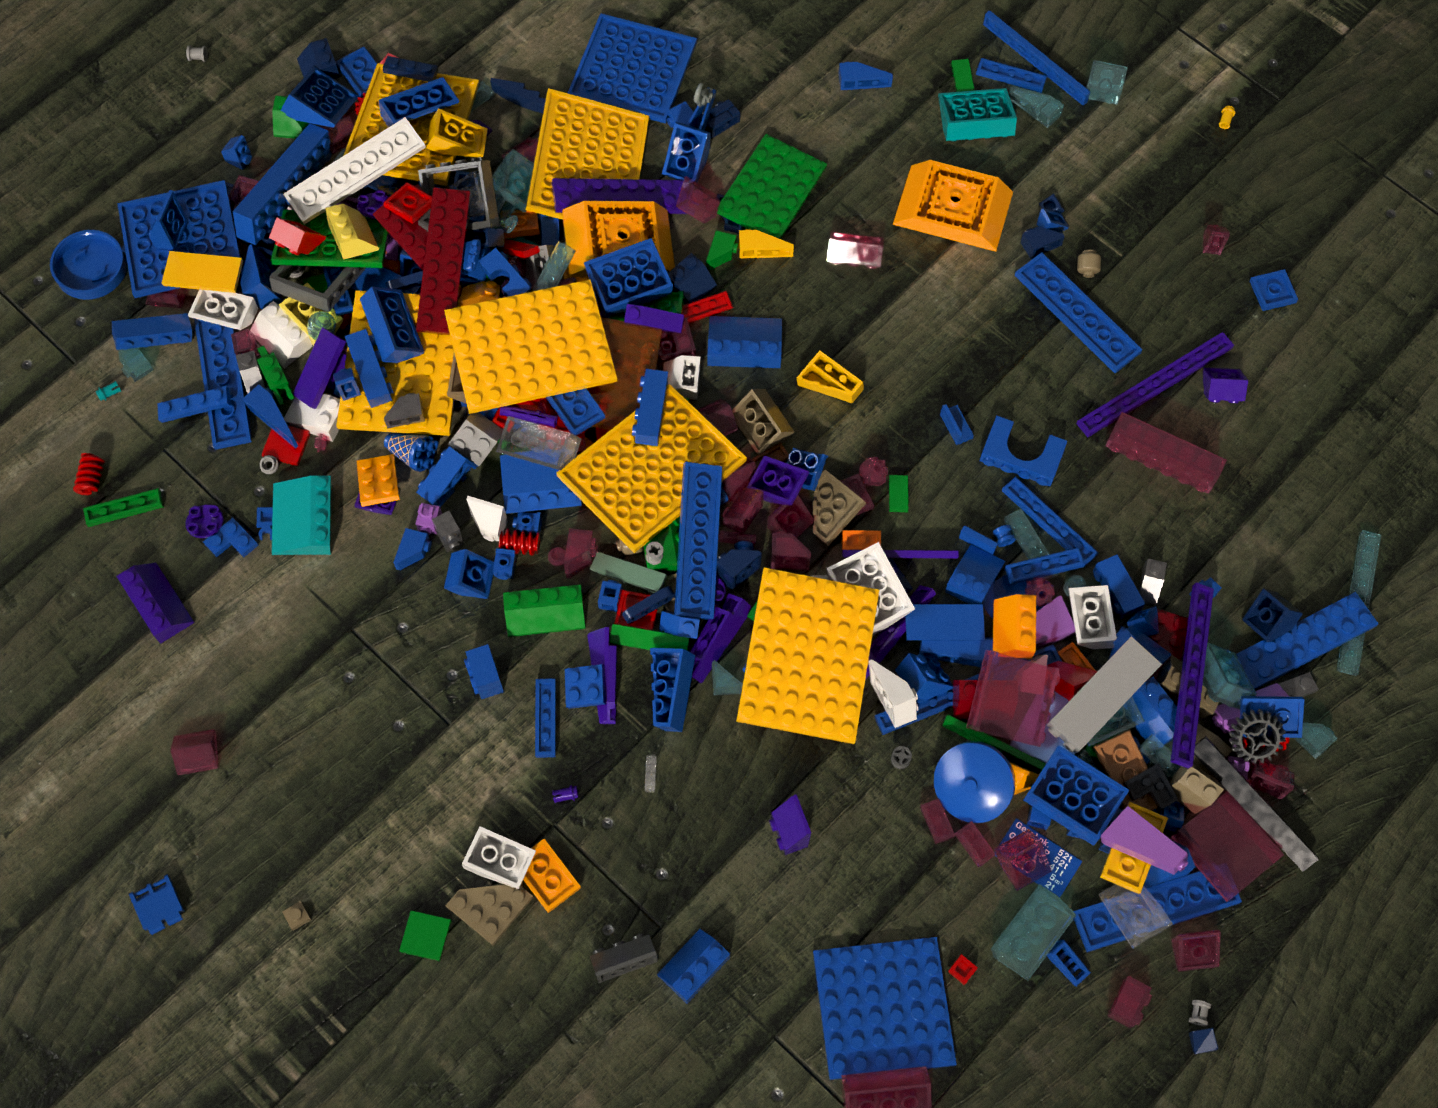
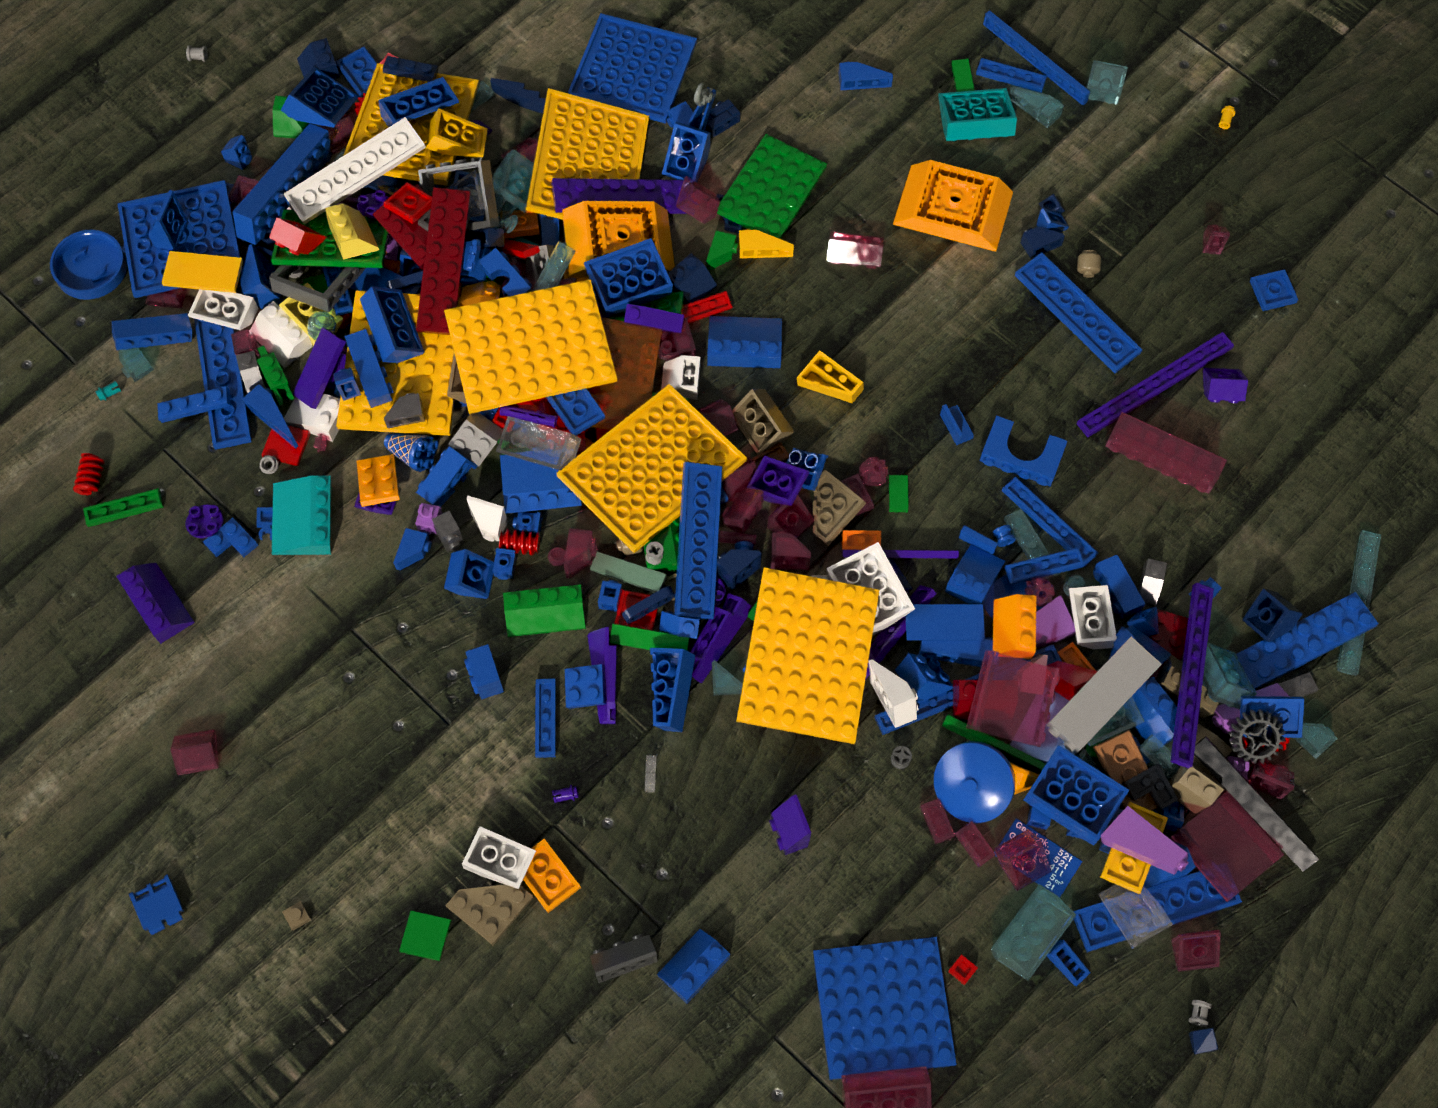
blue brick [632,369,668,446] -> none
clear pink brick [1107,976,1152,1028] -> none

